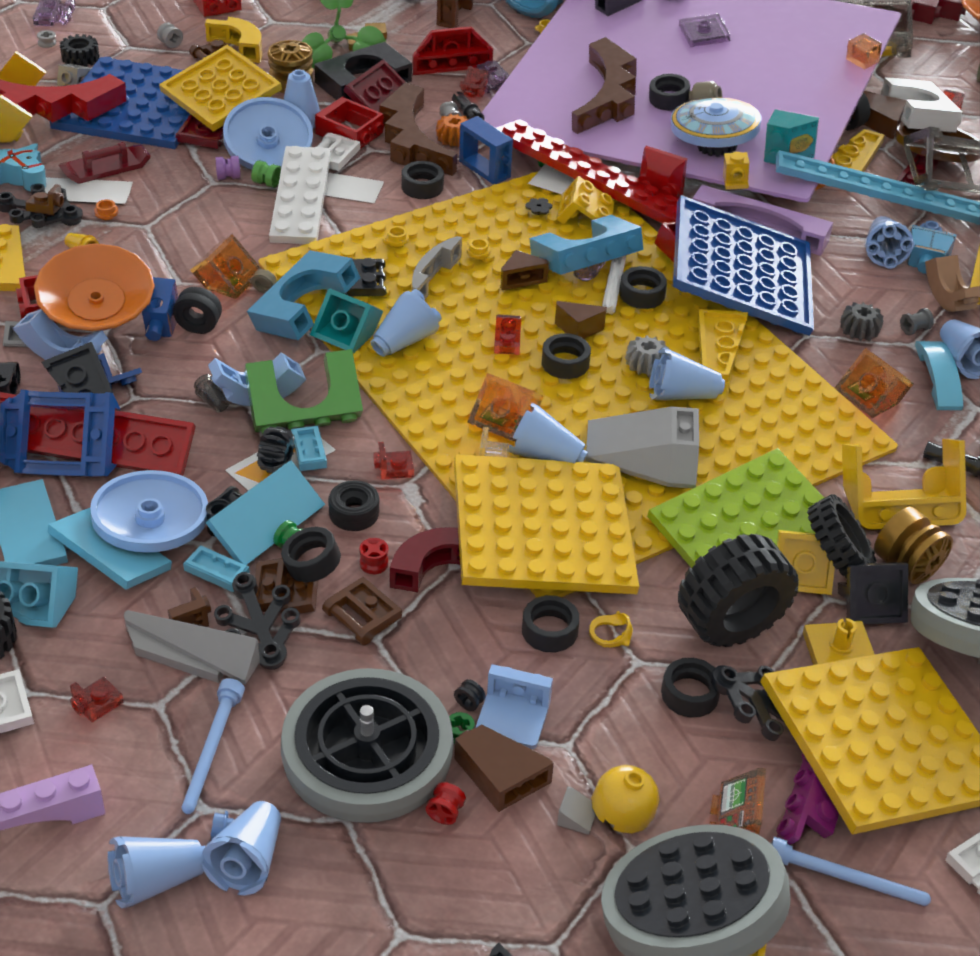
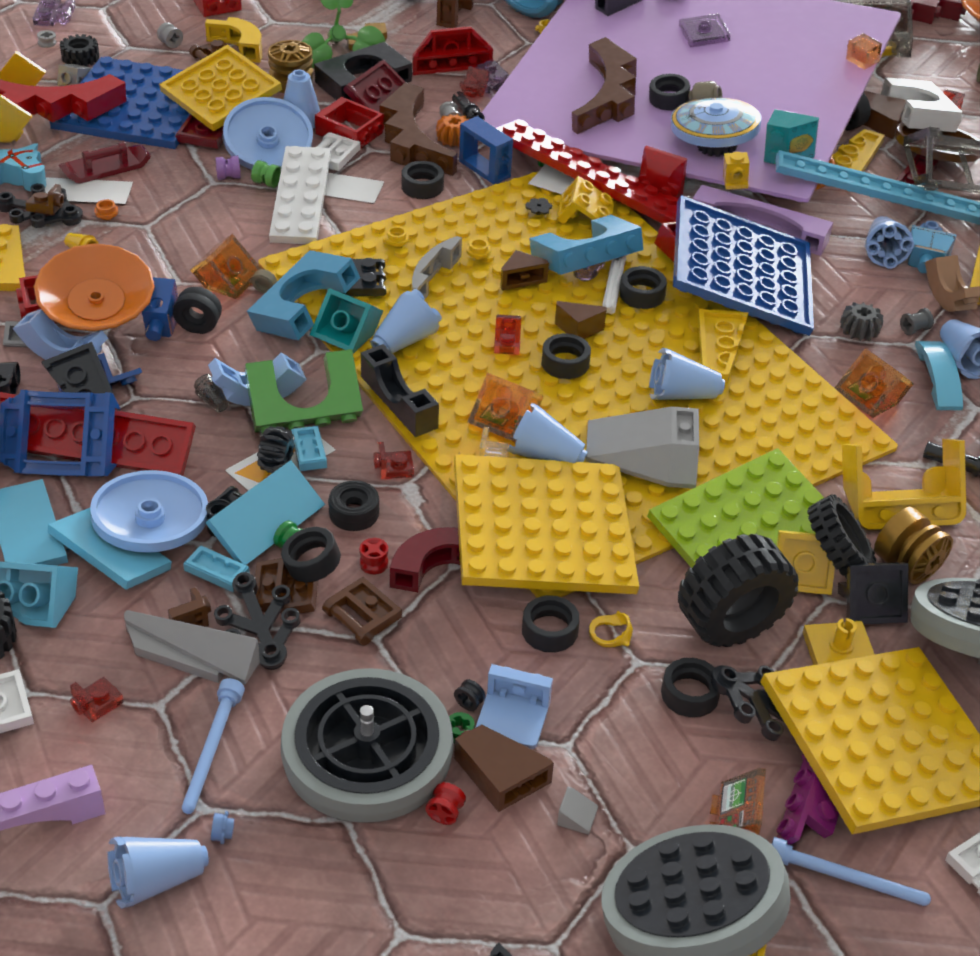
light blue cone [201,801,281,896] -> none
yellow cylinder [591,765,660,833] -> none
light grey gear [625,335,669,377] -> none
none -> black arch [361,344,439,437]

